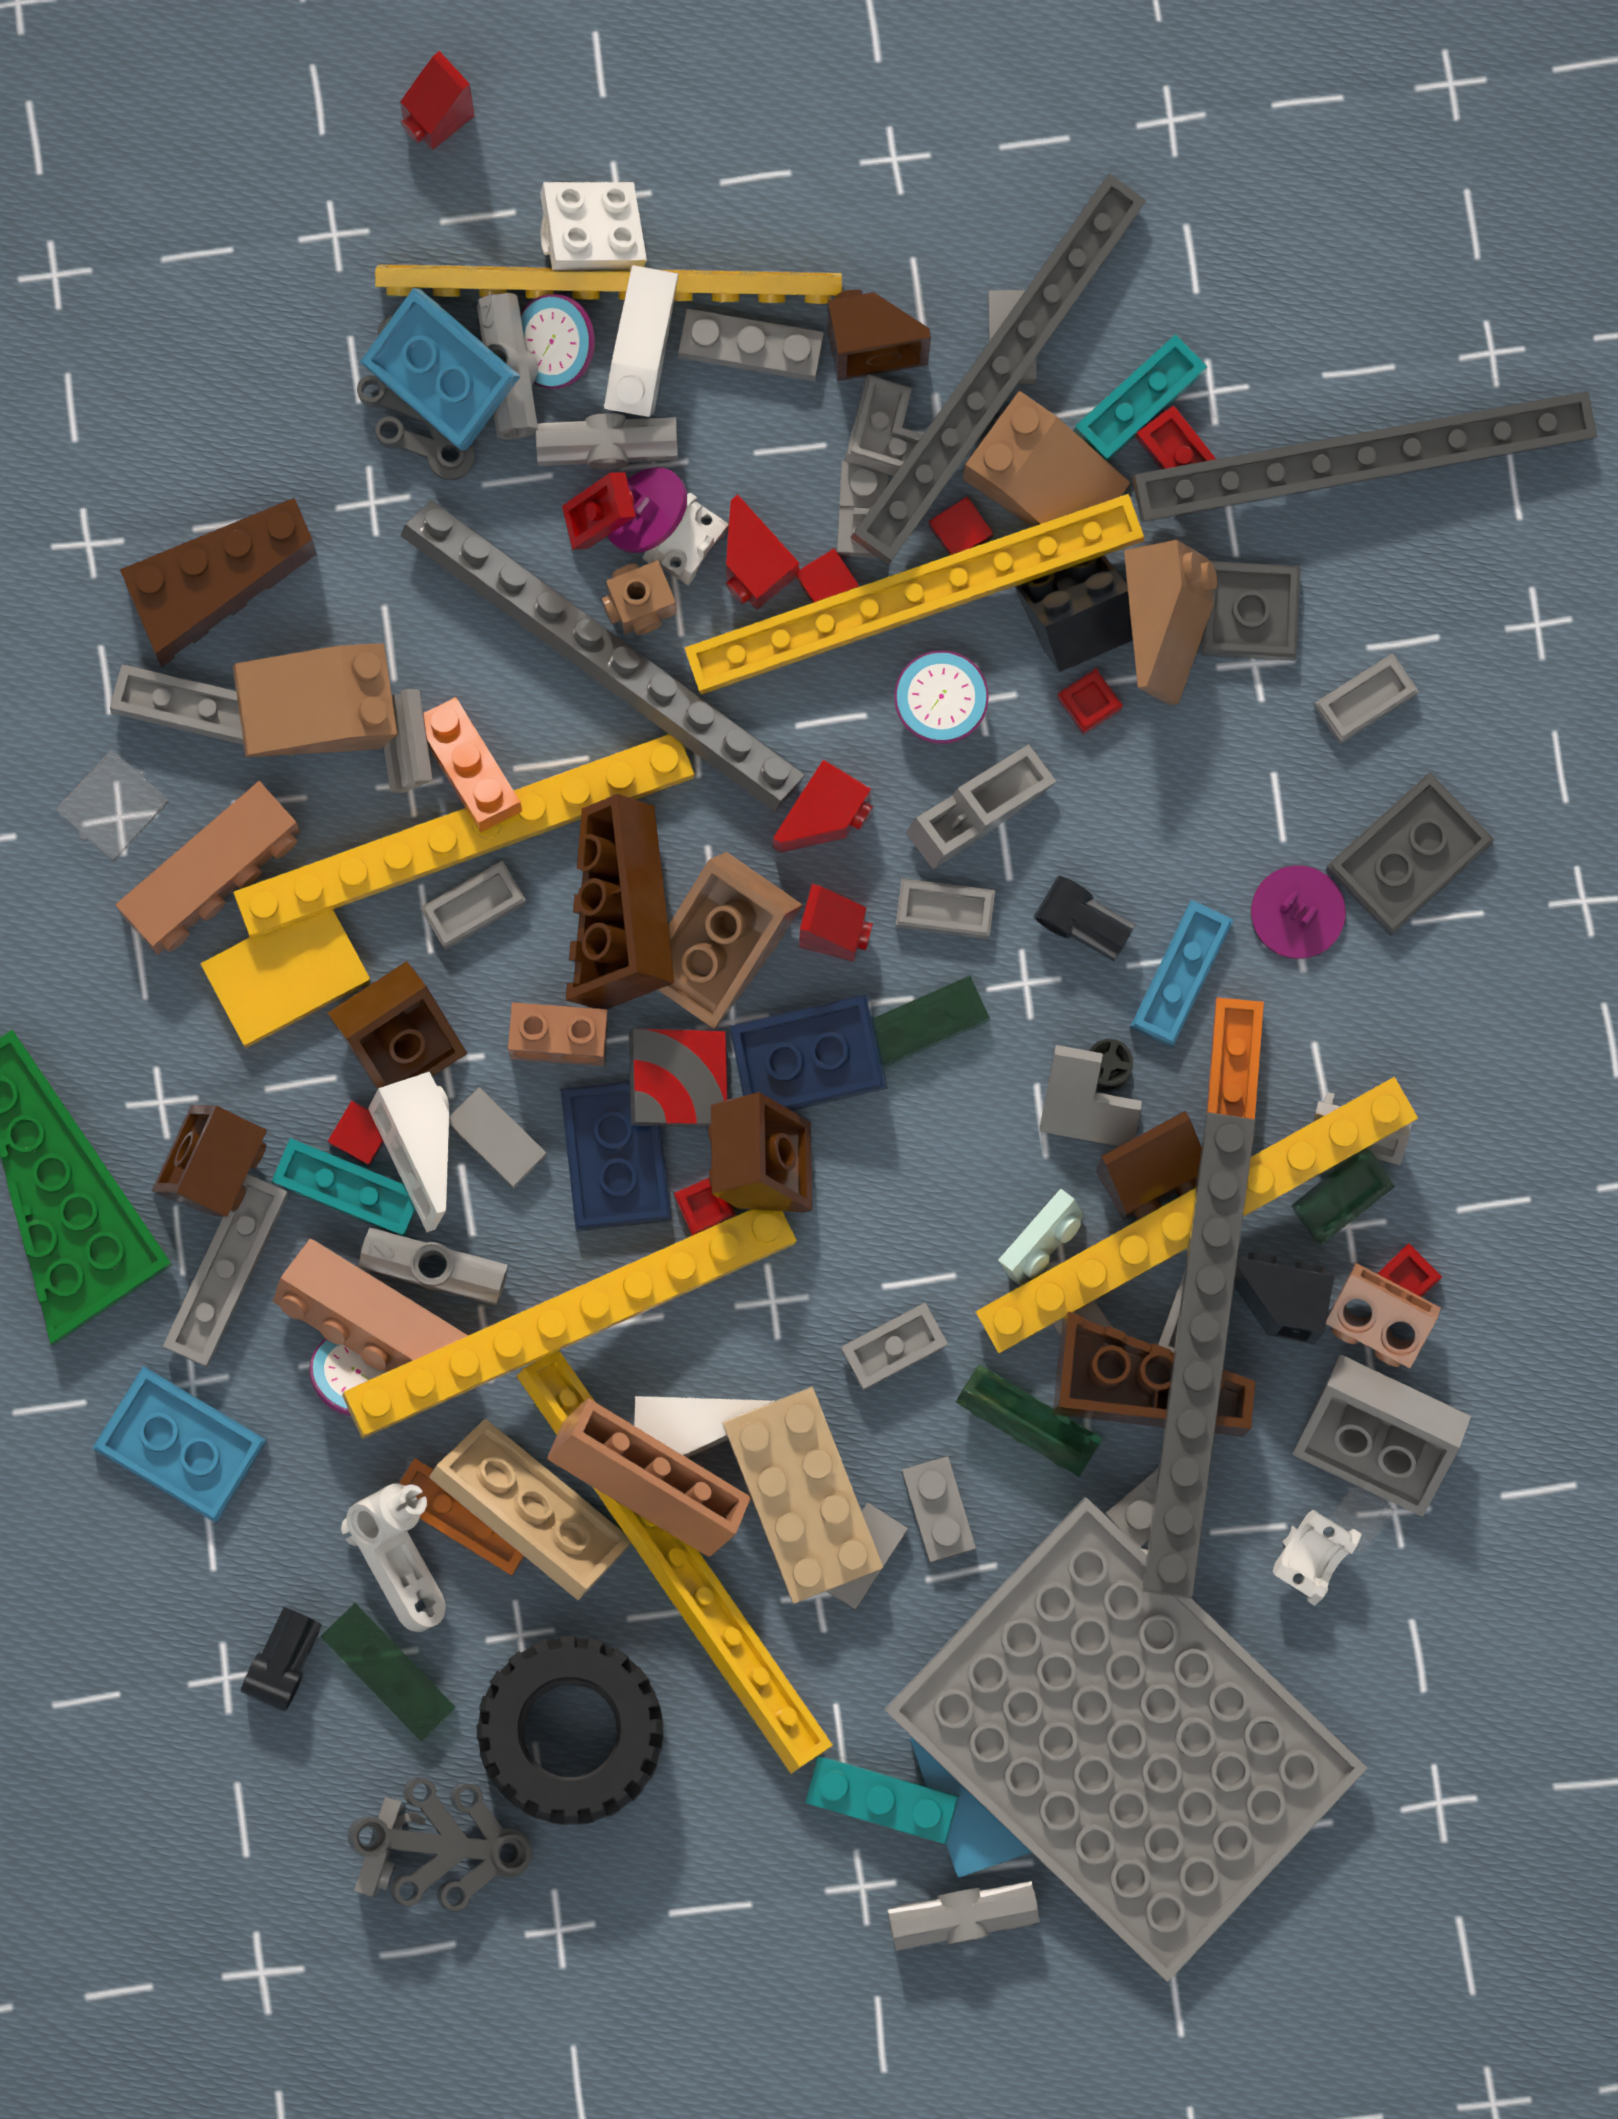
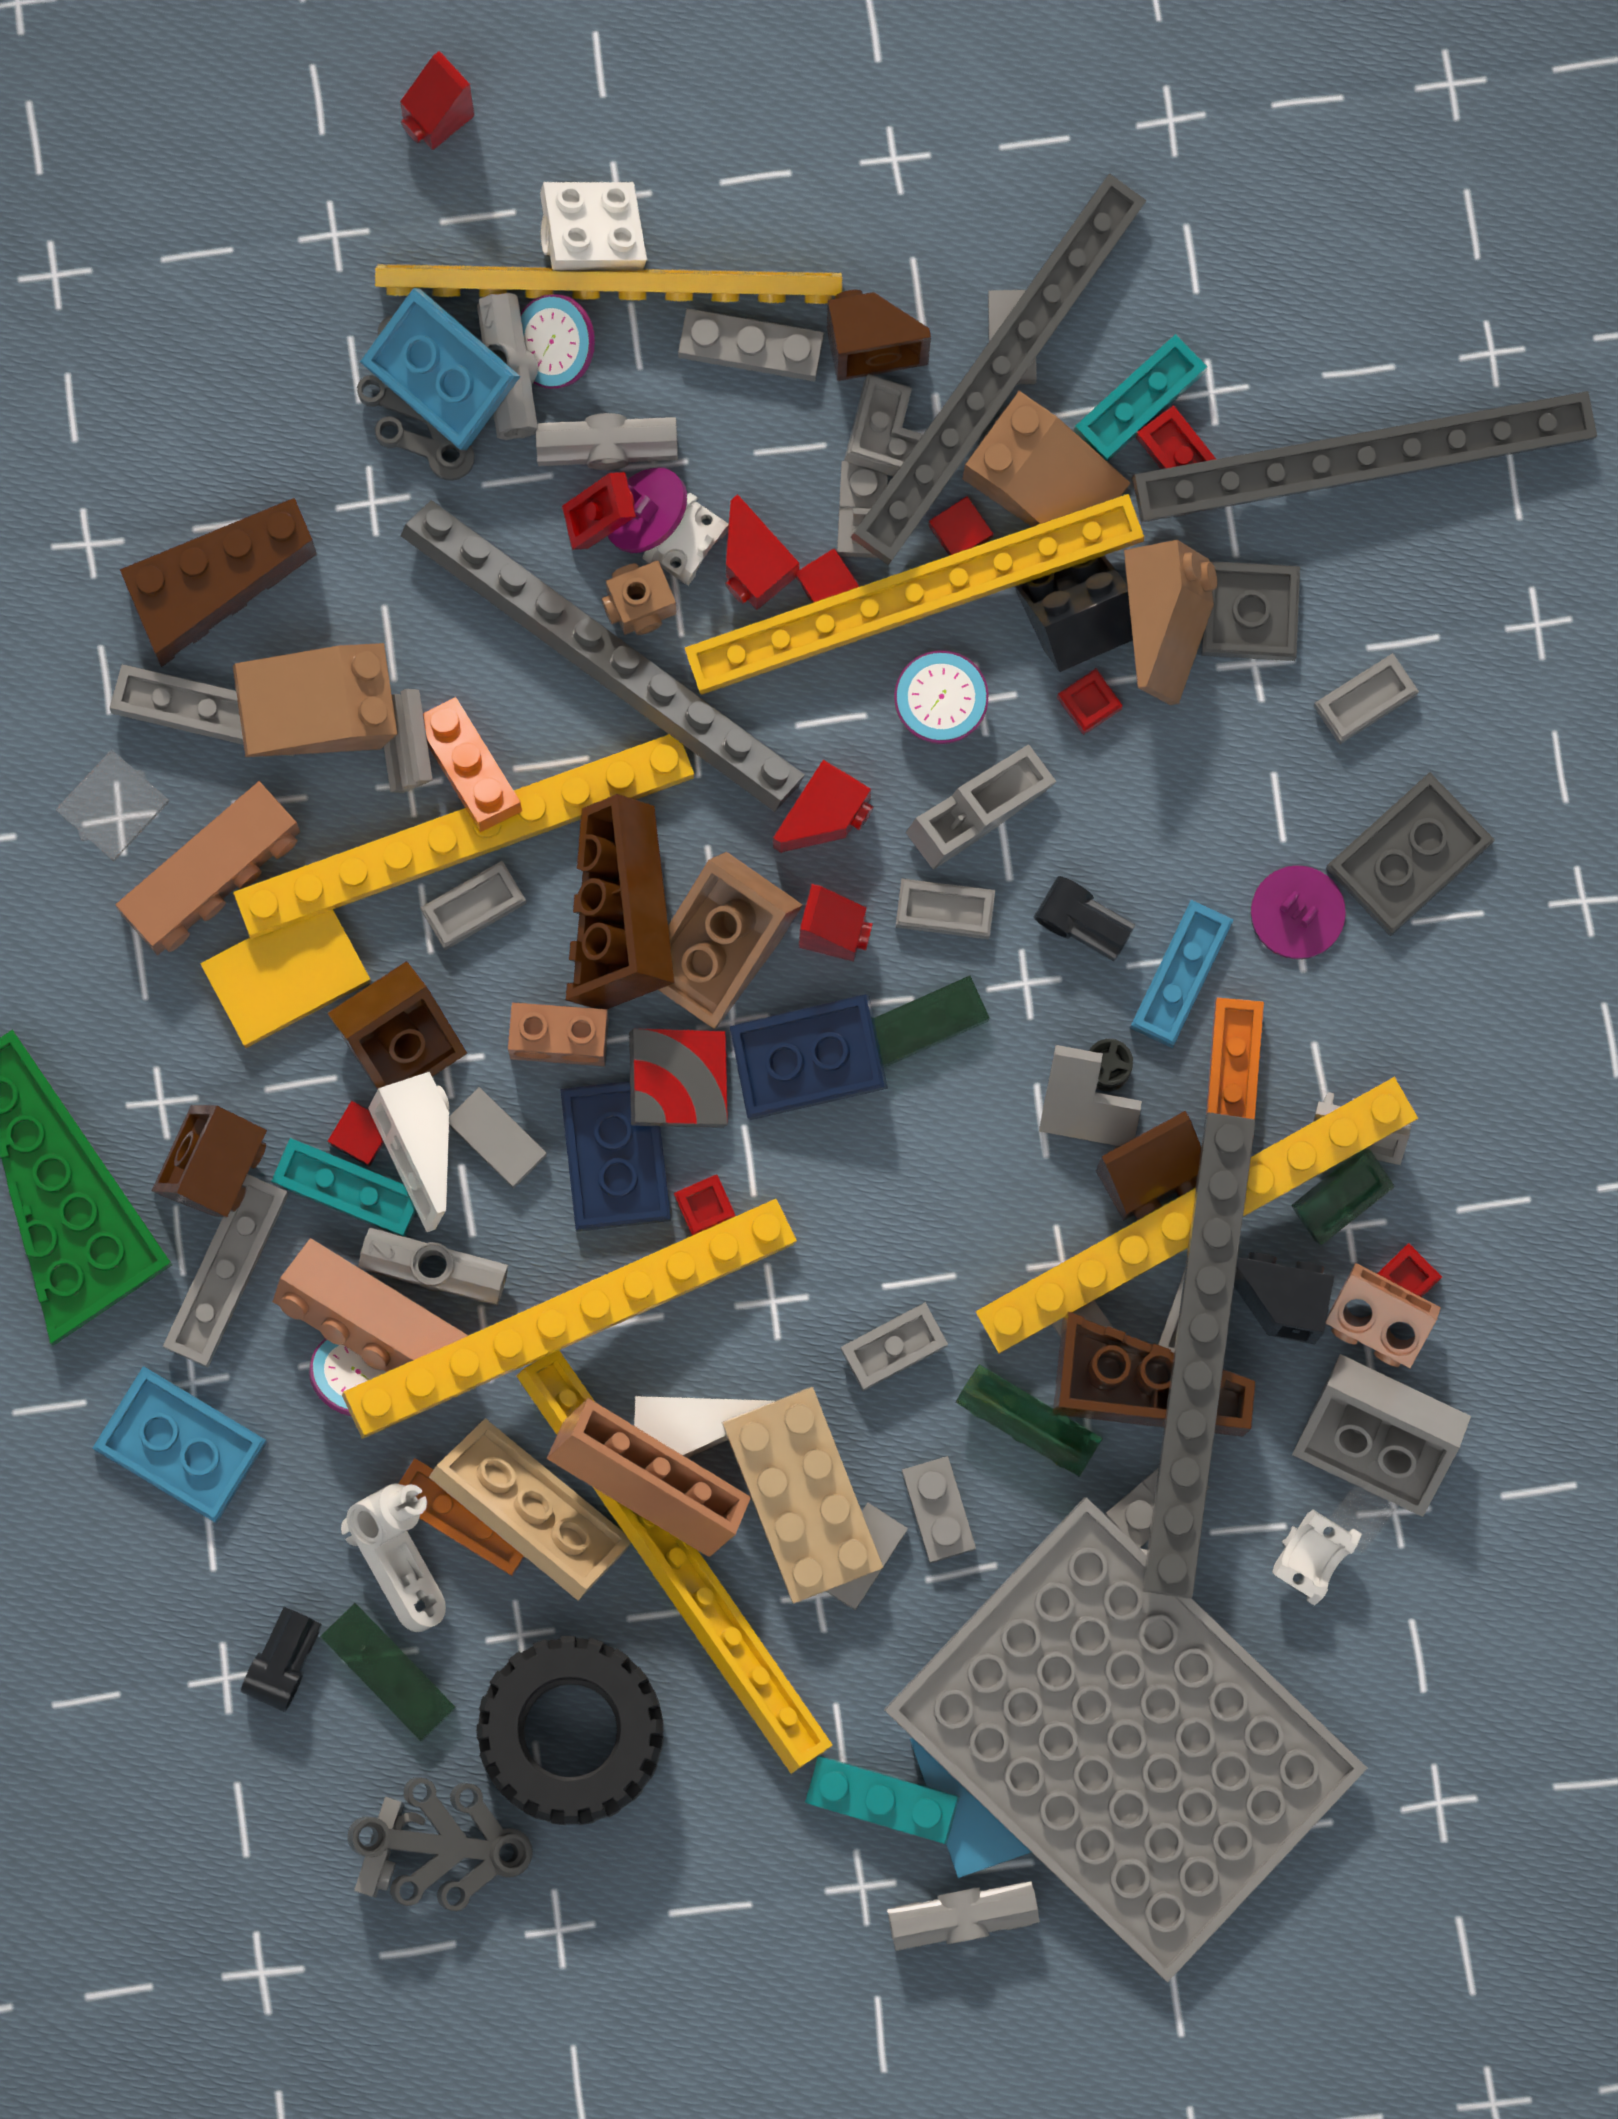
white slope [604,265,679,417] -> none
reddish brown slope [708,1092,812,1213] -> none
light aqua plate [998,1189,1084,1286] -> none

